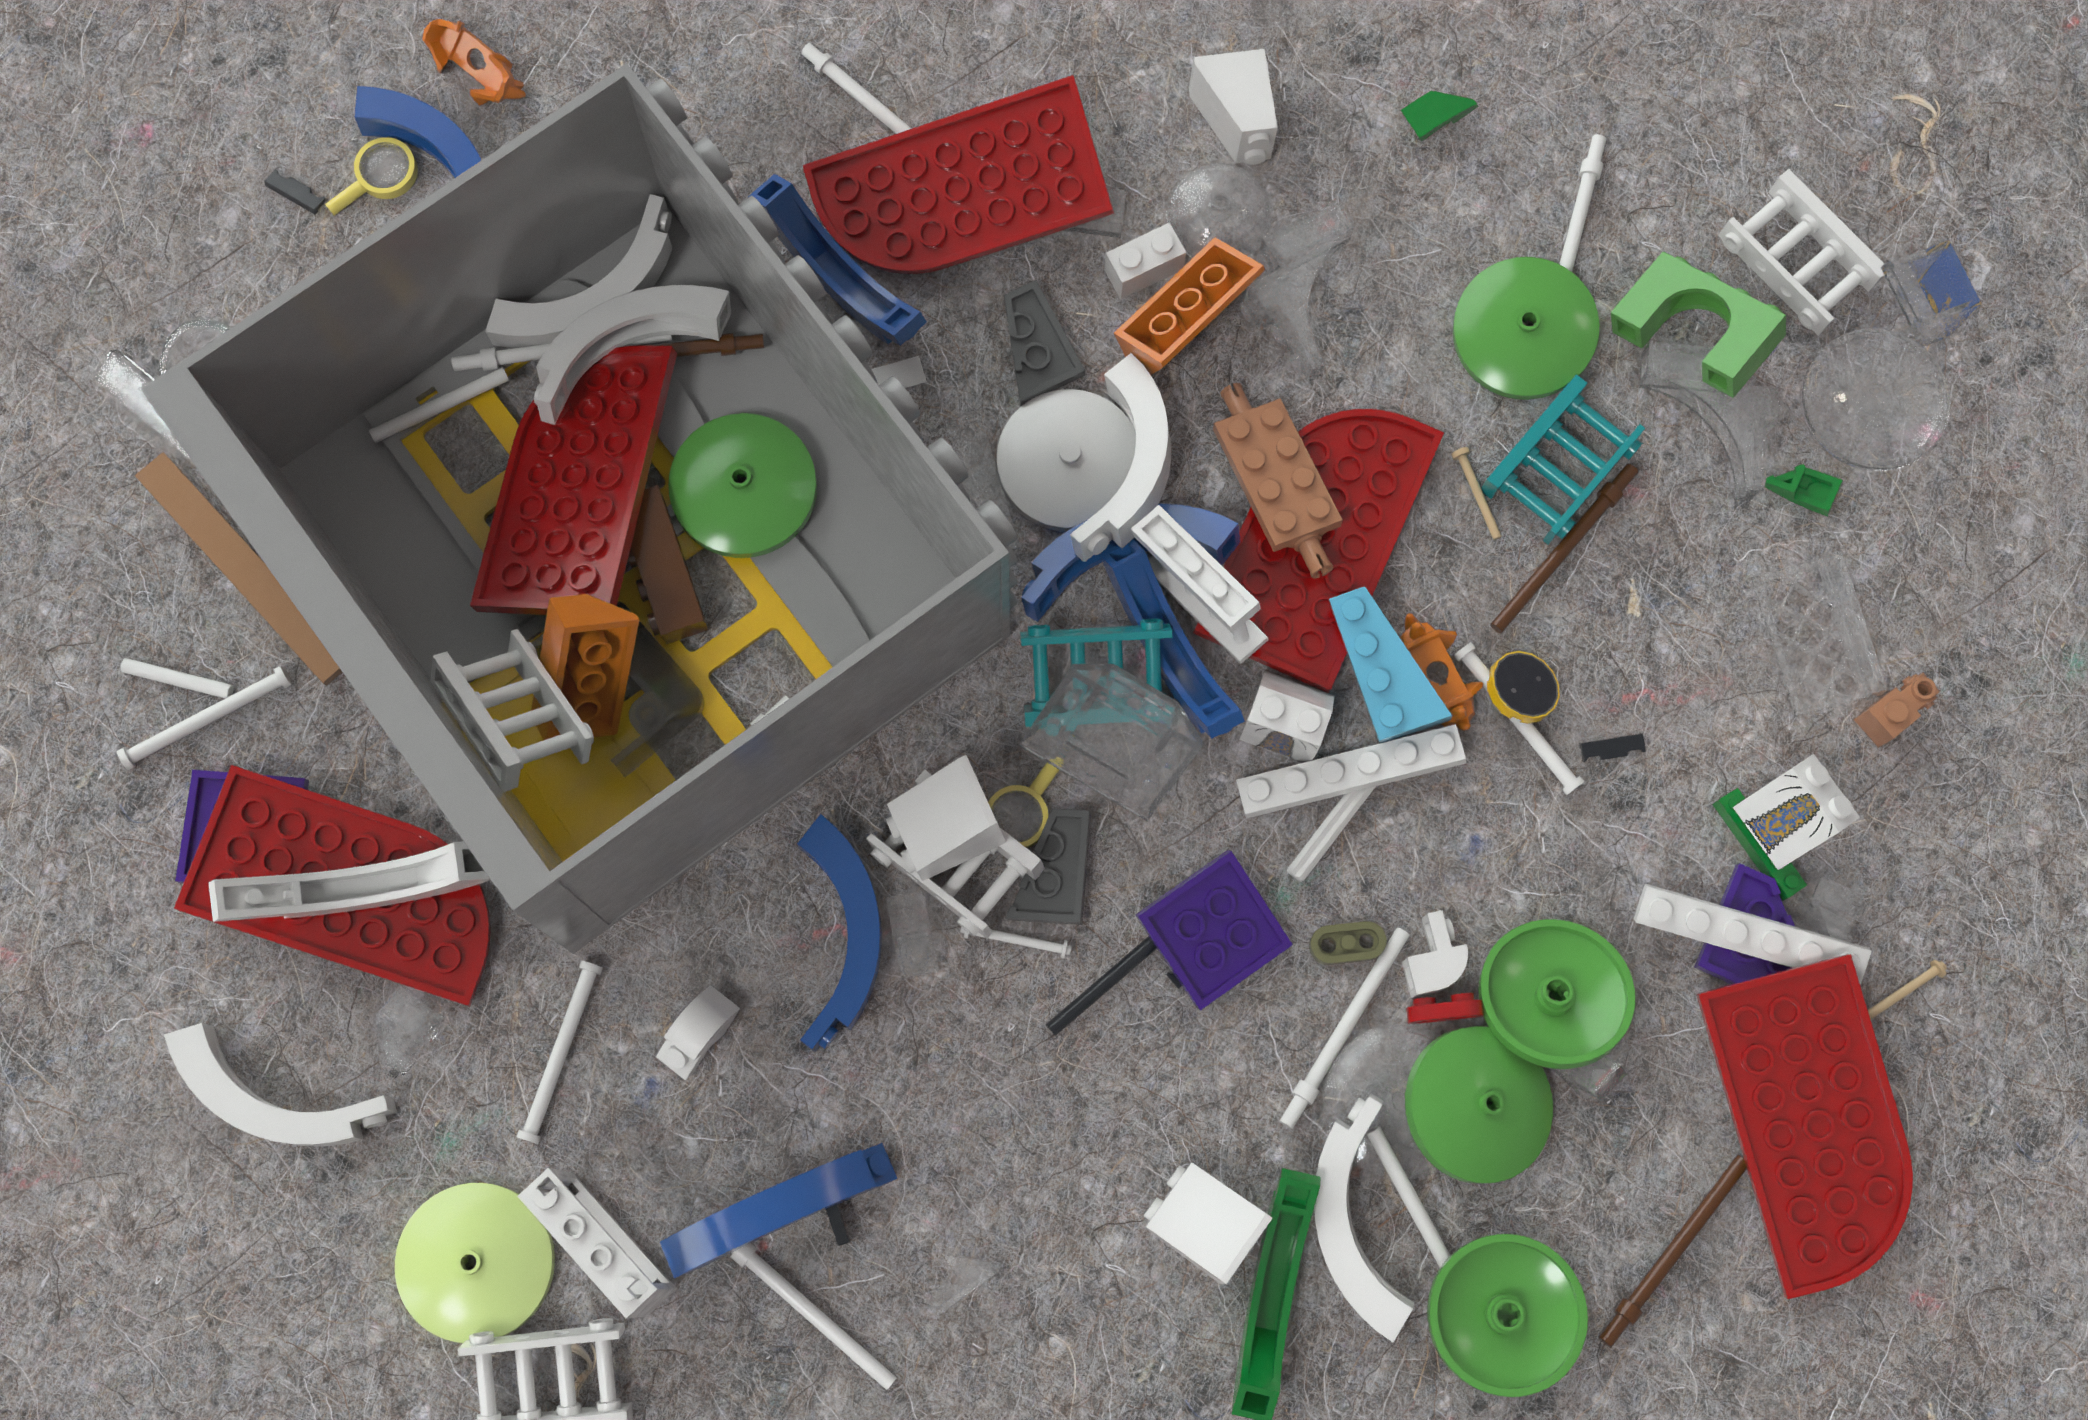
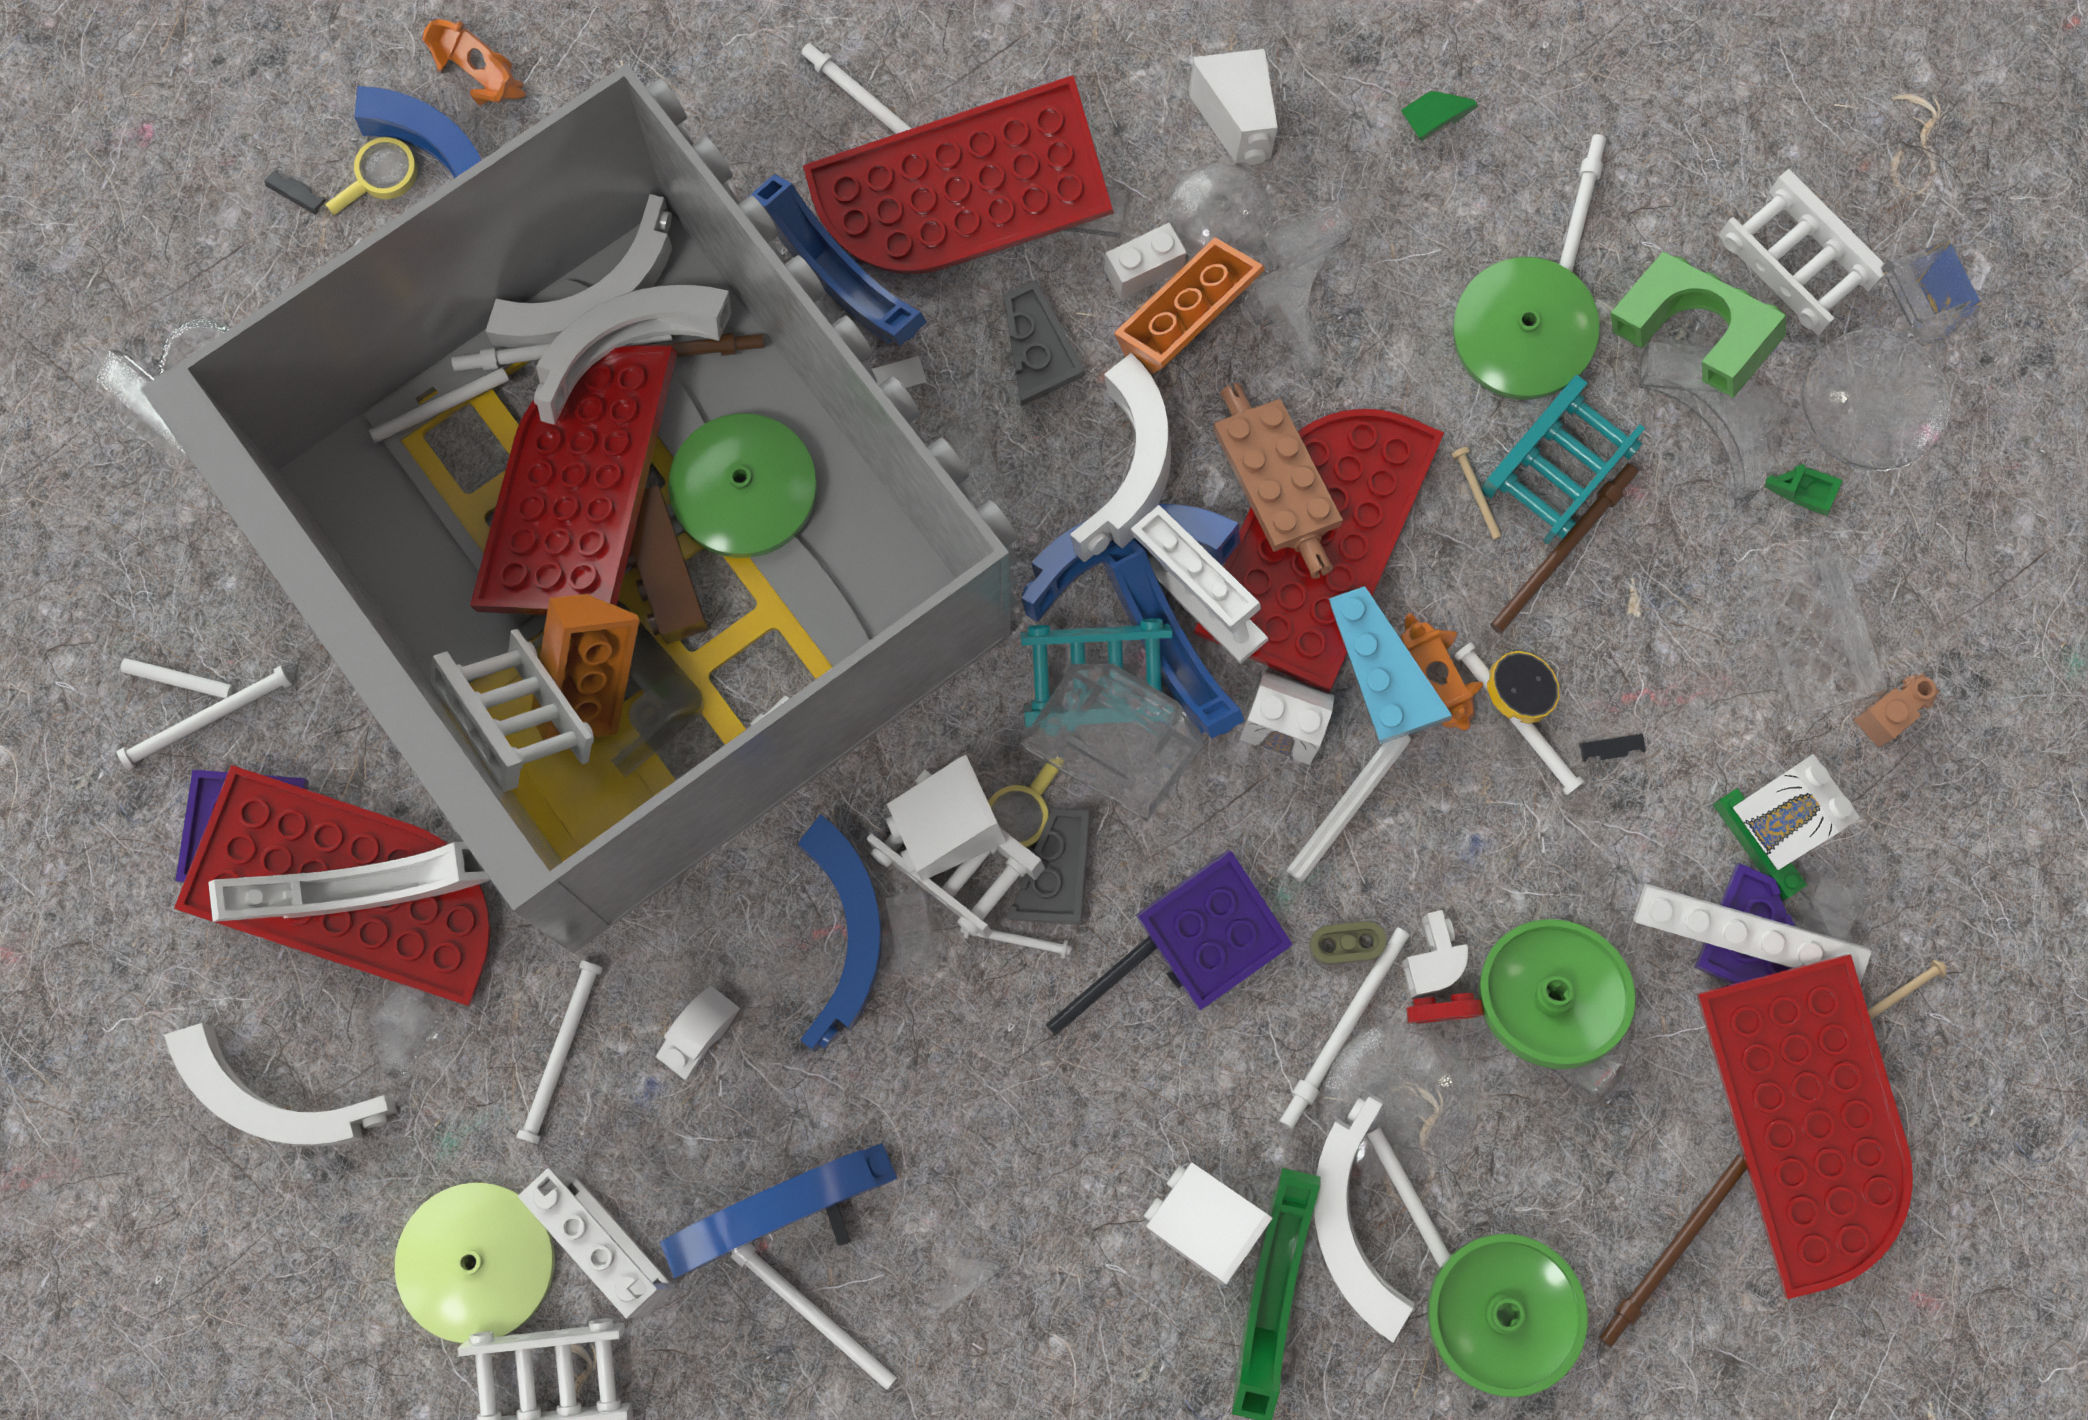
medium nougat tile [135,452,342,686] -> none
white dish [997,389,1136,532] -> none
white plate [1236,724,1466,819] -> none
bright green dish [1405,1026,1553,1184] -> none

